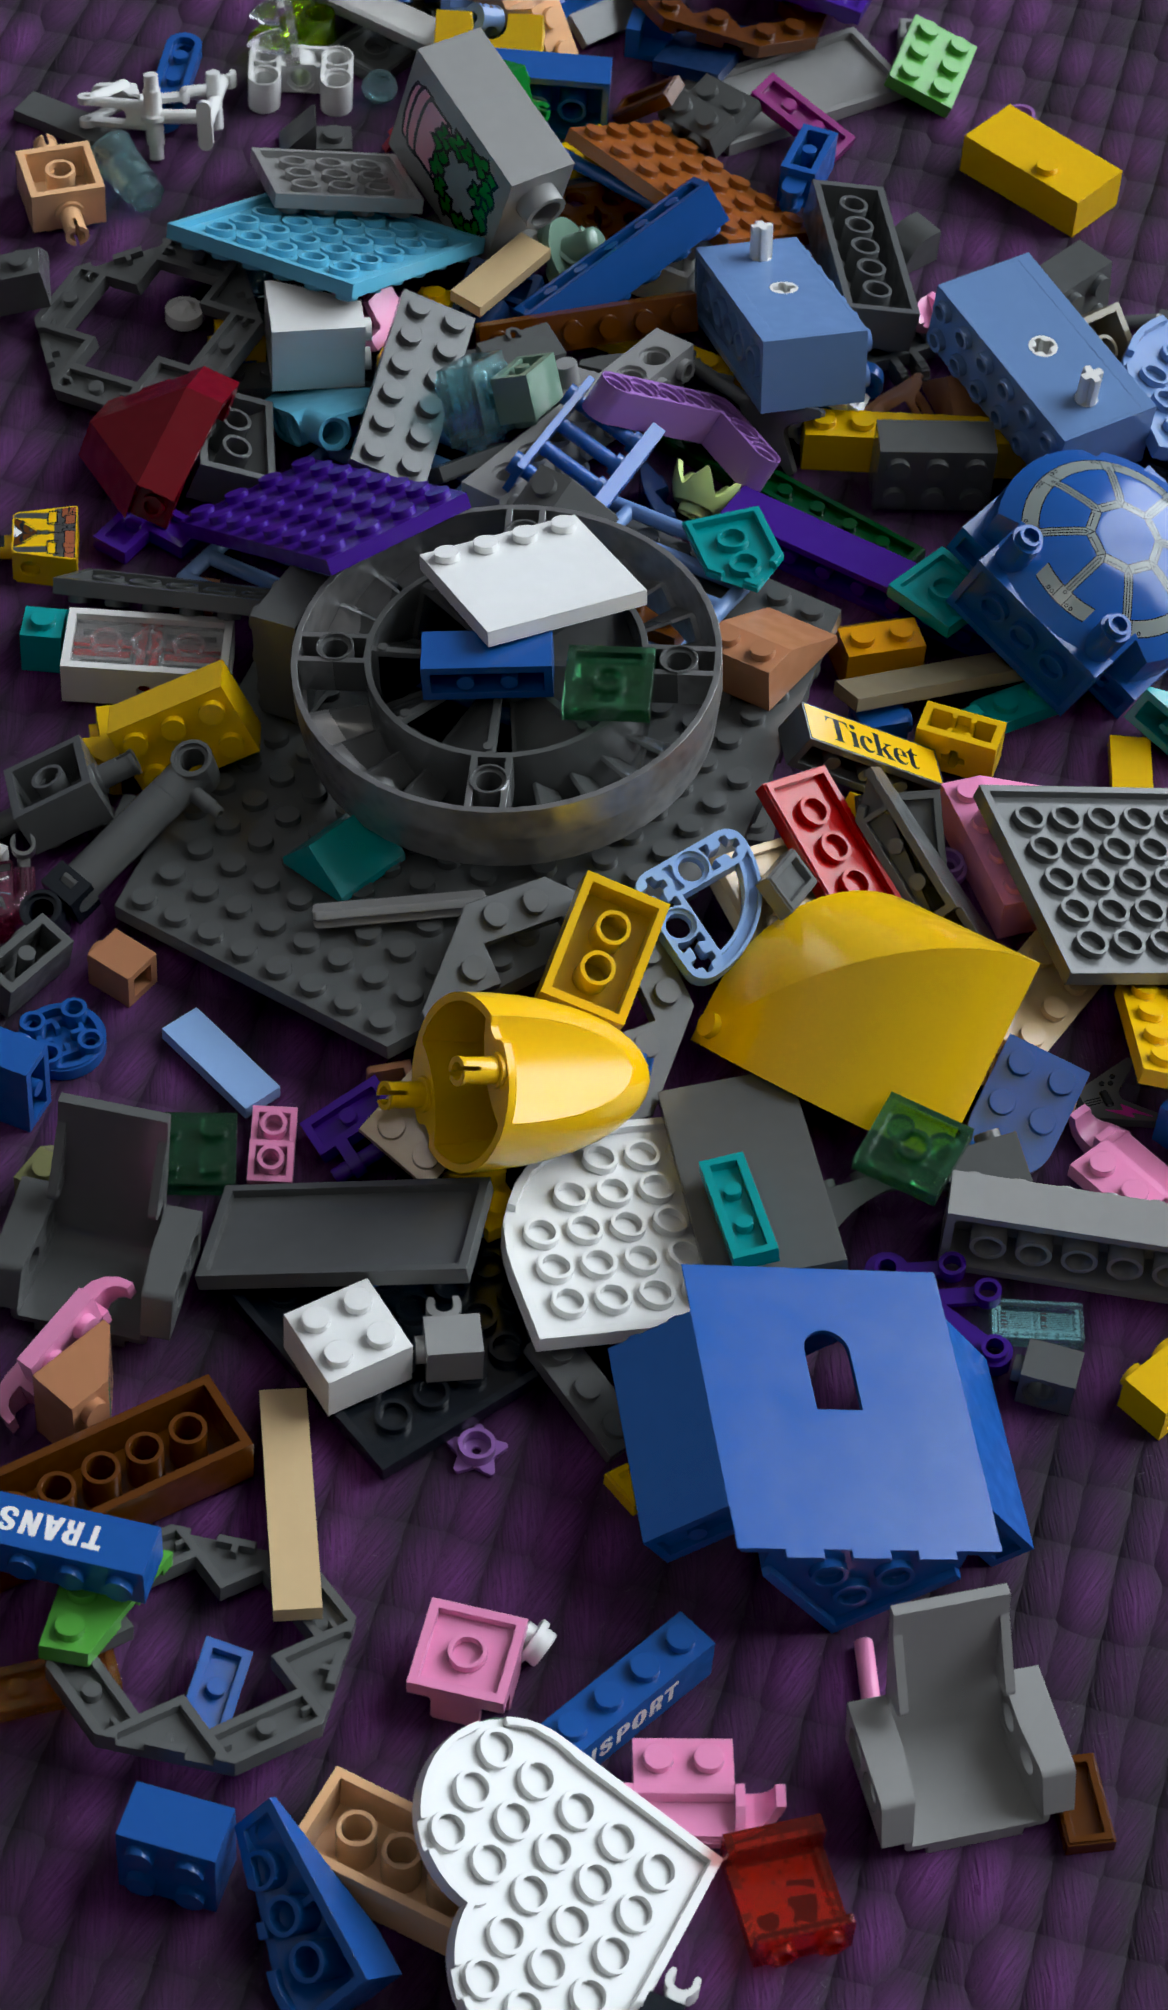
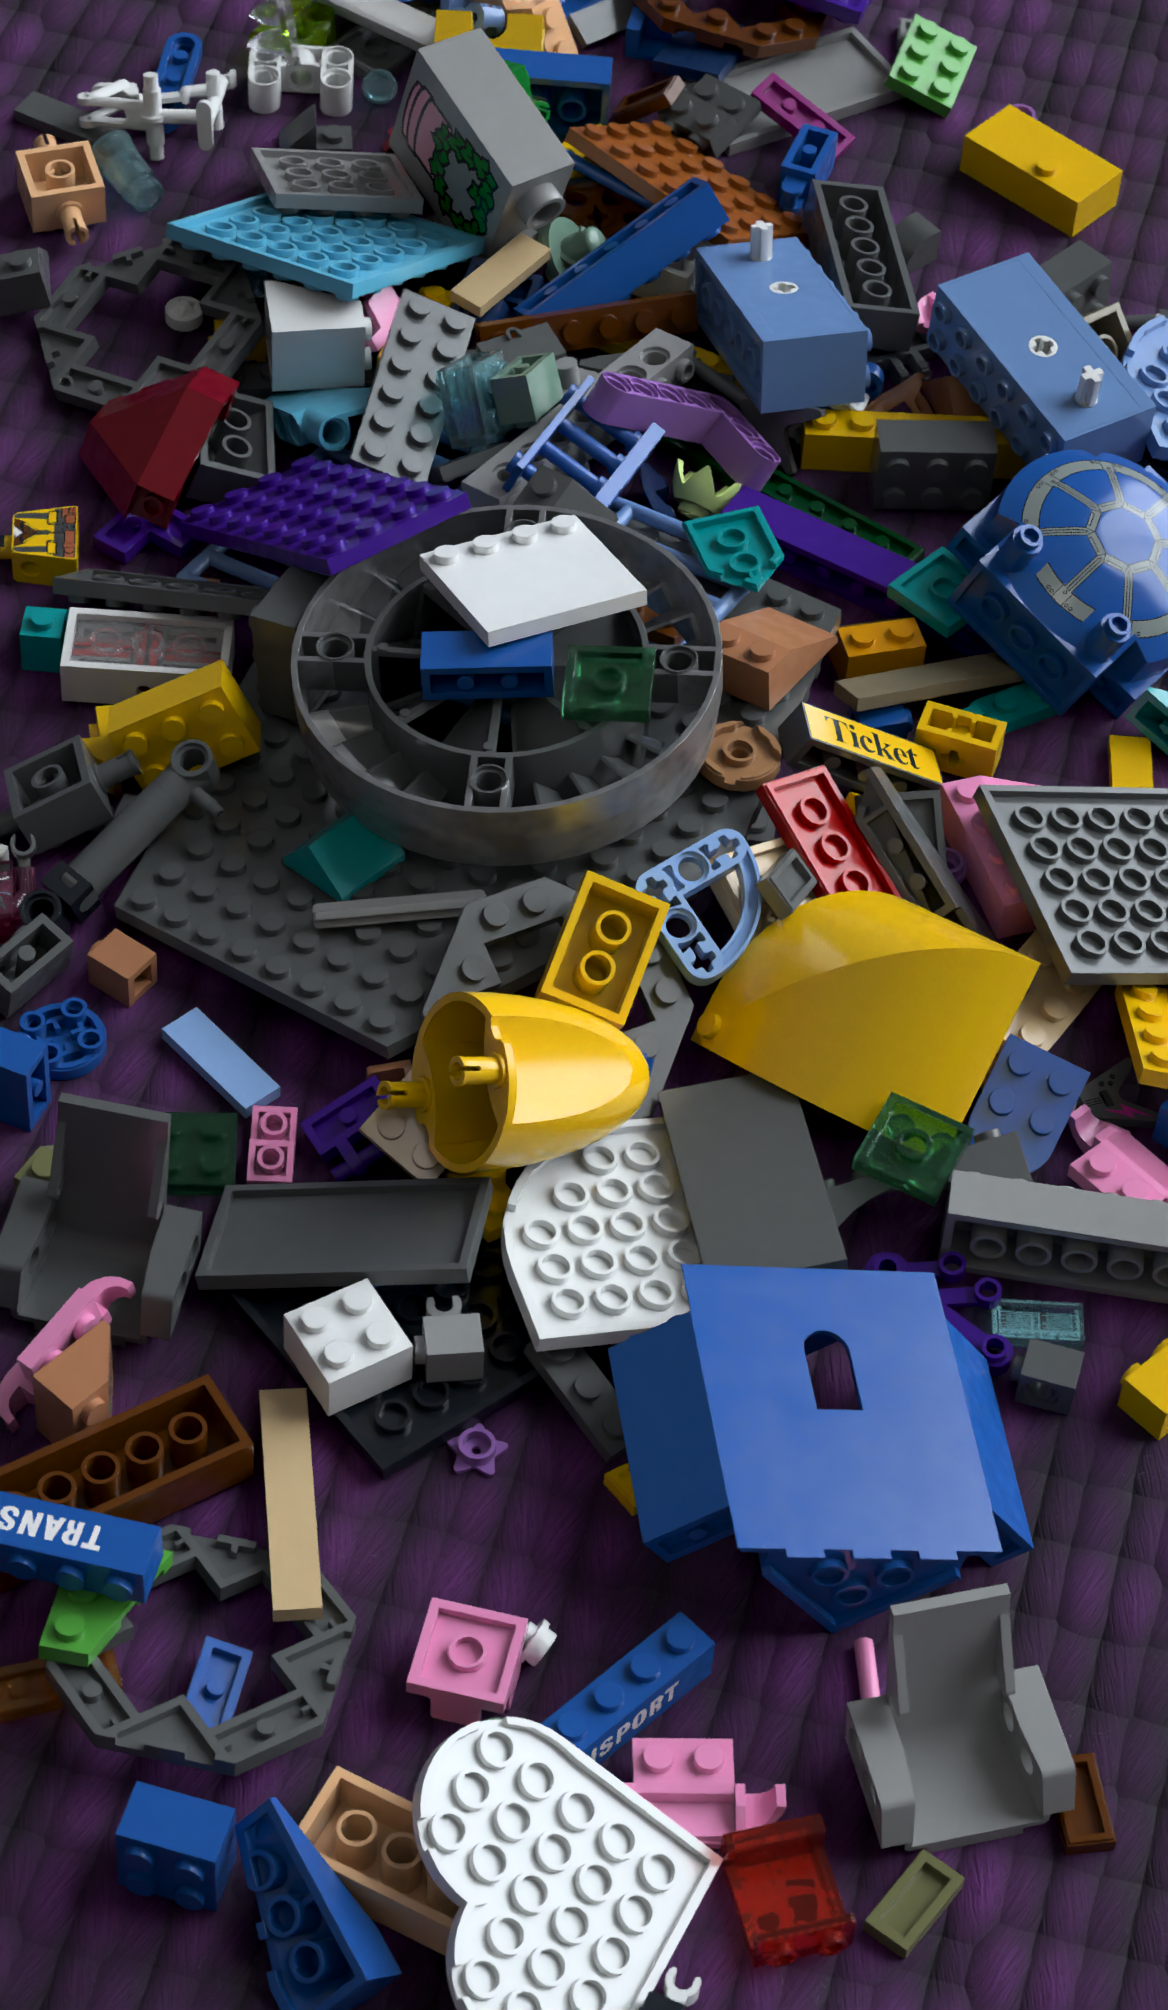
teal plate [698,1151,780,1267] -> none
none -> medium nougat plate [700,721,781,792]
none -> olive tile [863,1849,965,1960]

